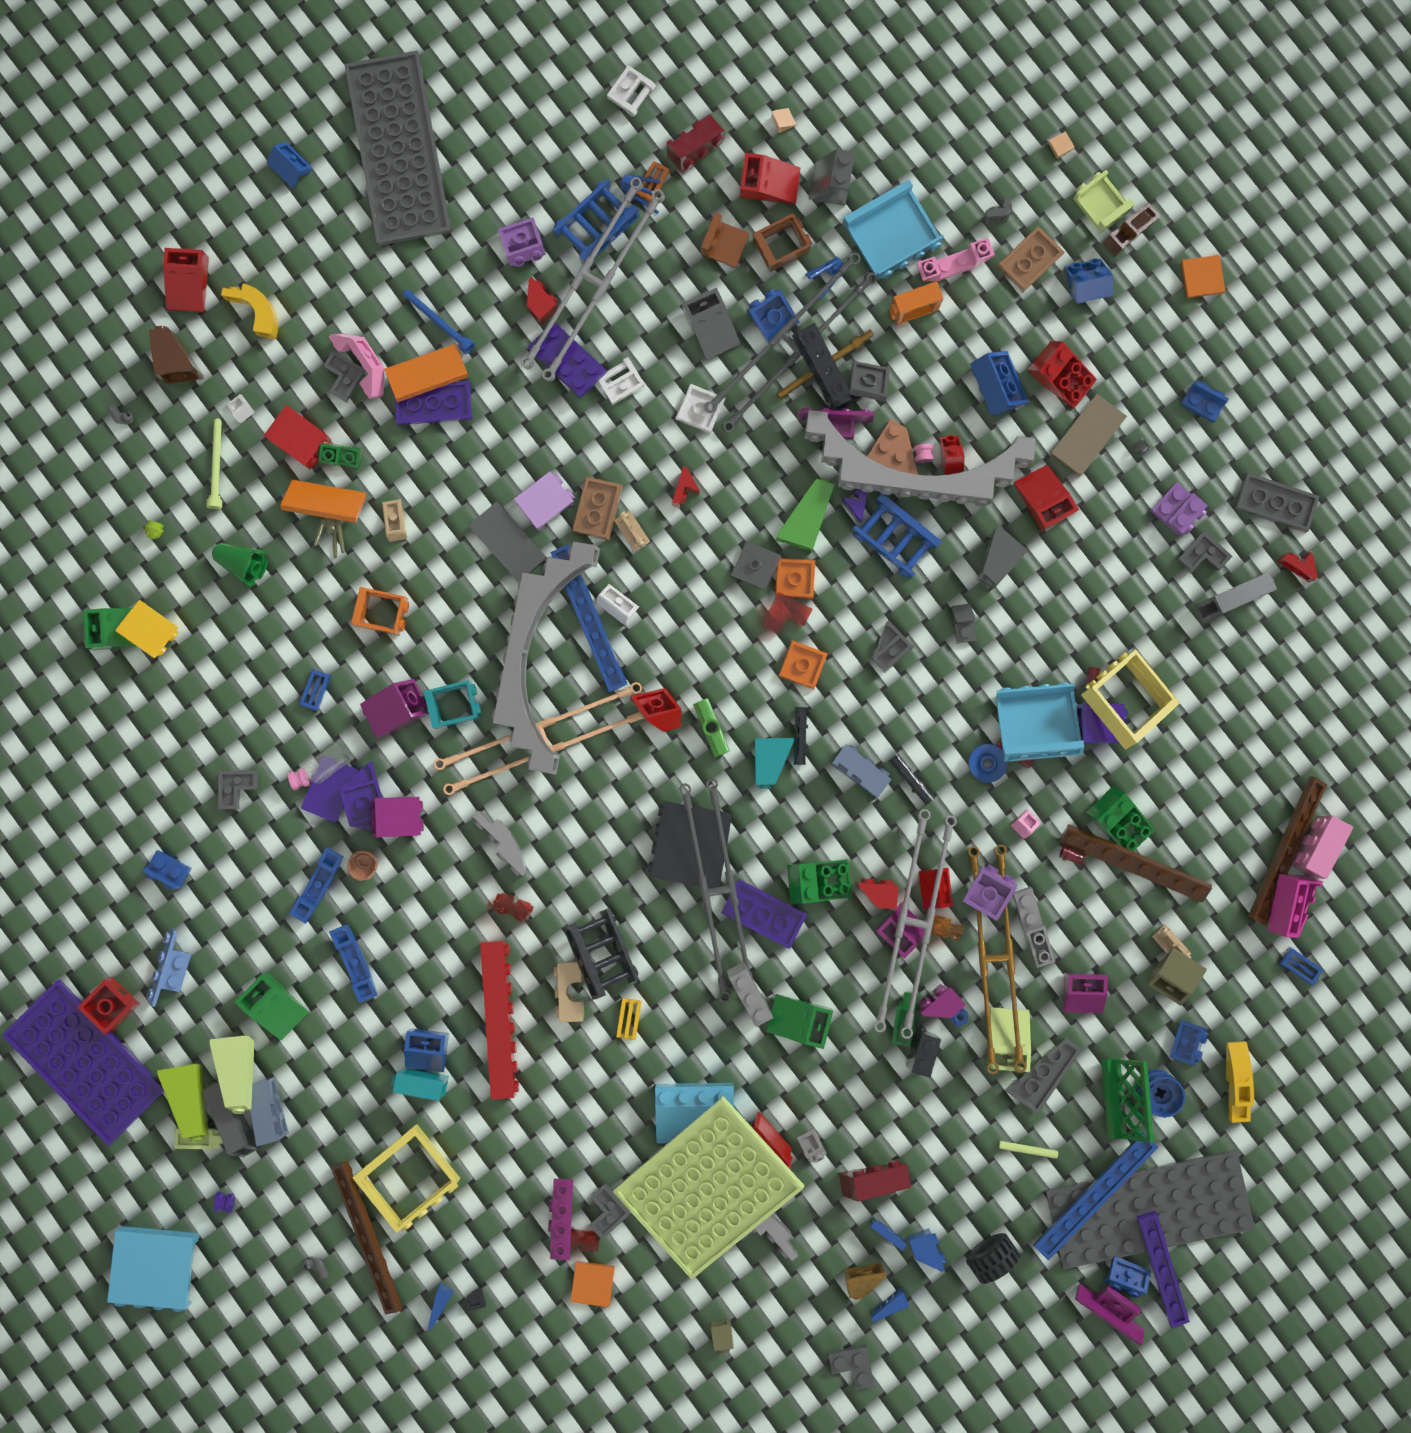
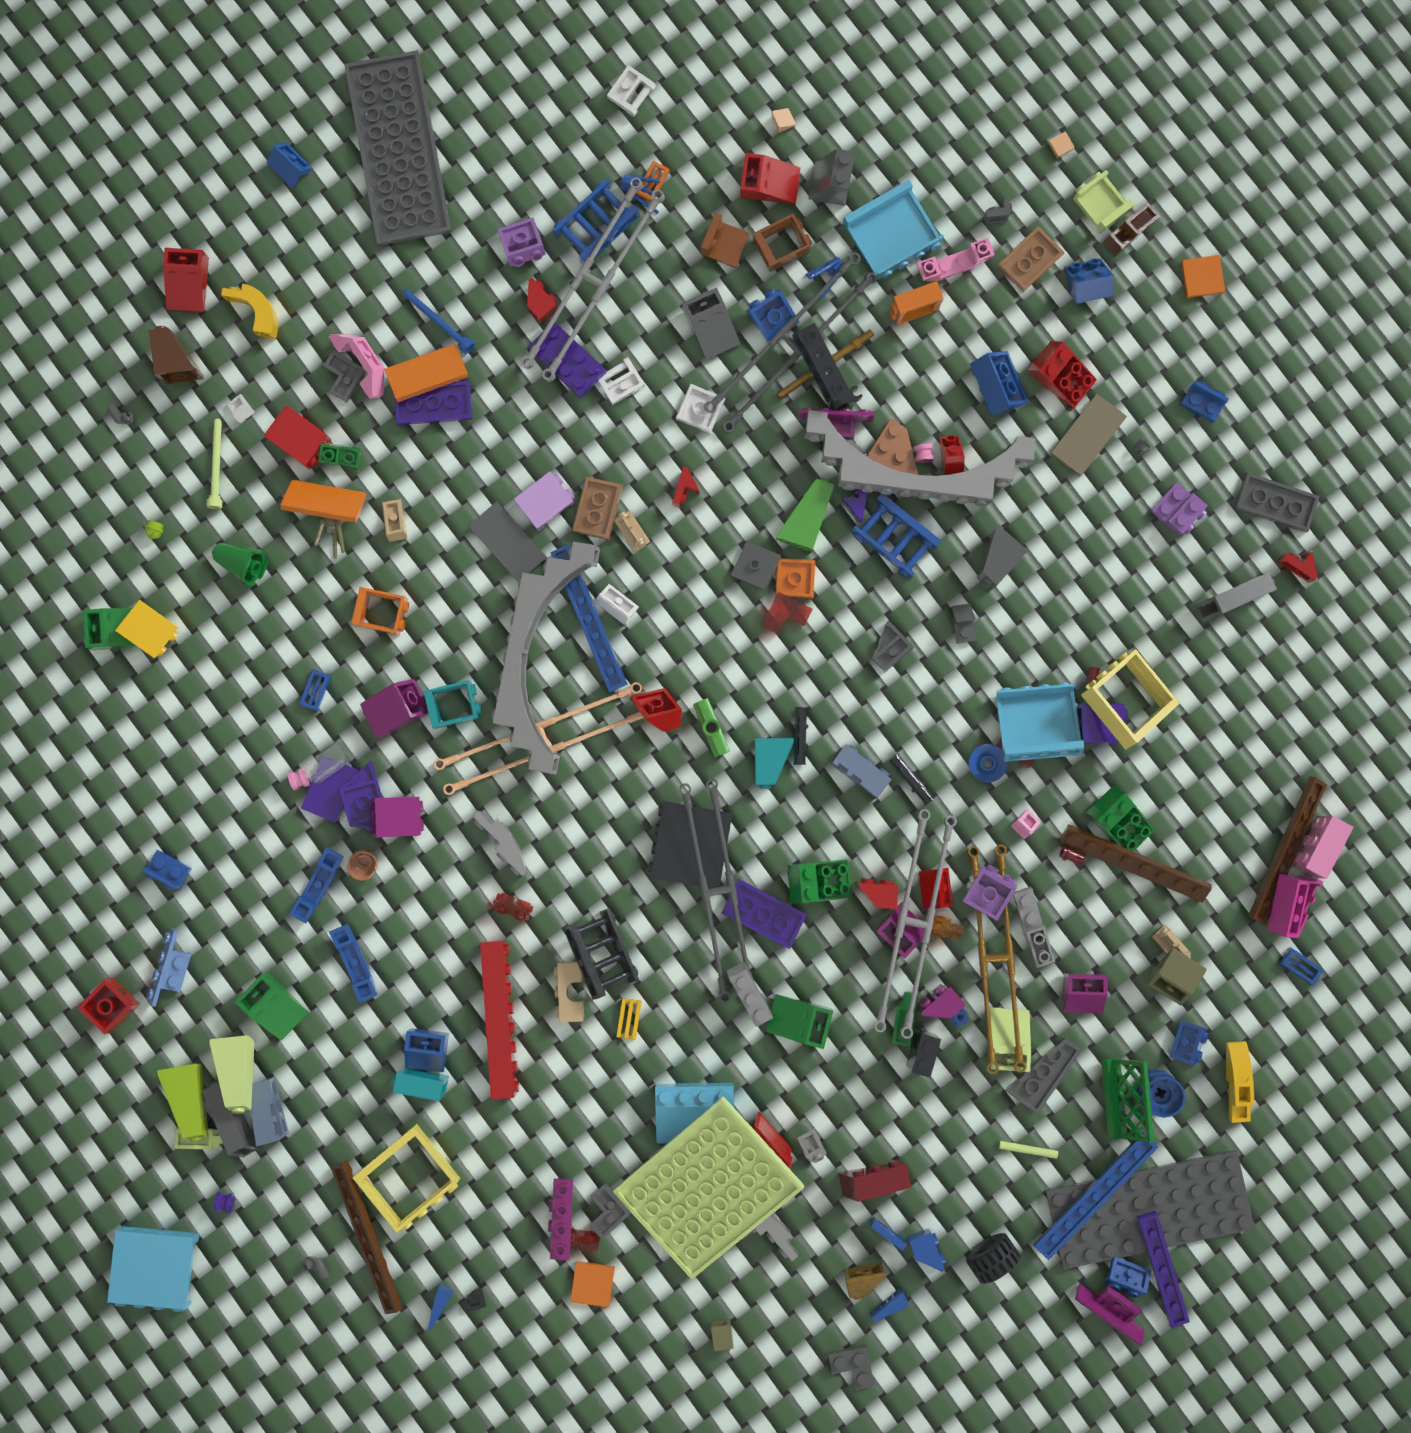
dark purple plate [2,979,164,1146] -> none
dark grey plate [218,770,259,809] -> none
dark red wedge [666,114,725,173] -> none
orange tile [779,640,828,689] -> none
dark grey plate [849,361,890,402] -> none
red slope [1014,465,1079,532] -> none
dark grey plate [1177,531,1232,572] -> none

